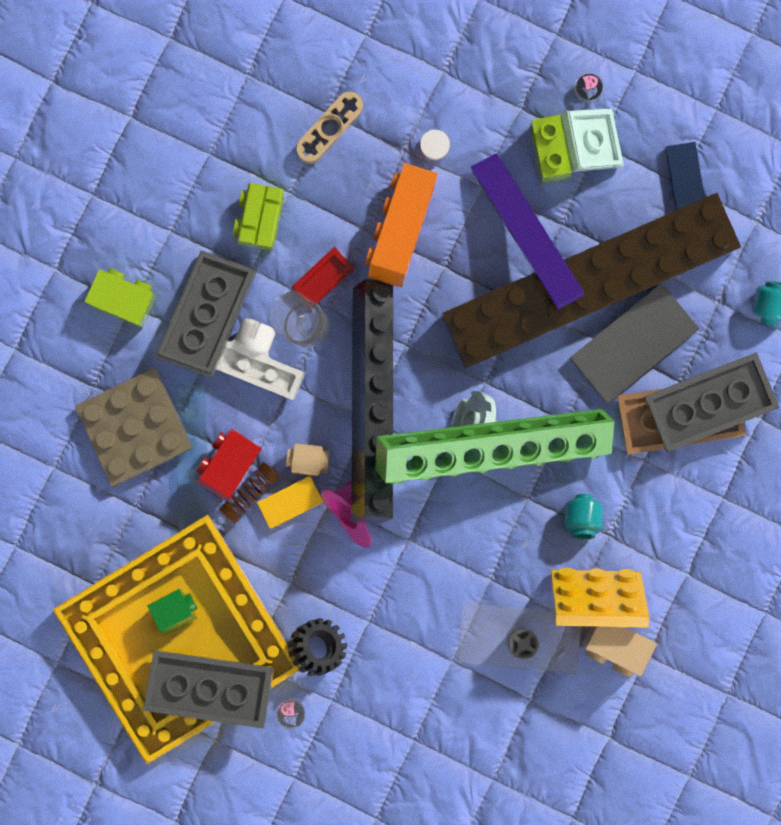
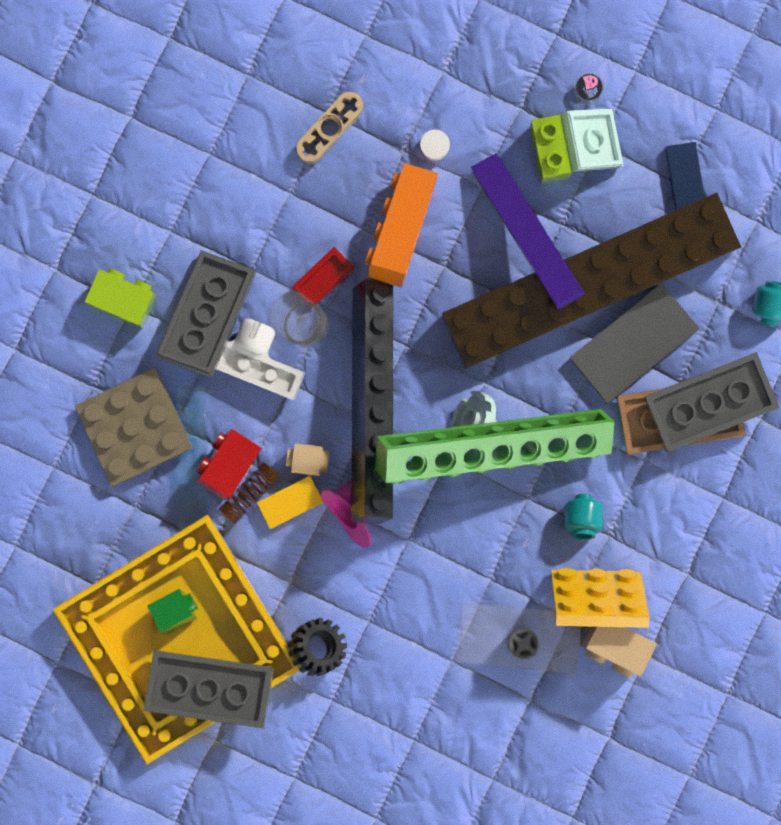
lime brick [233,183,285,251] -> none
clear tile [276,699,306,730] -> none

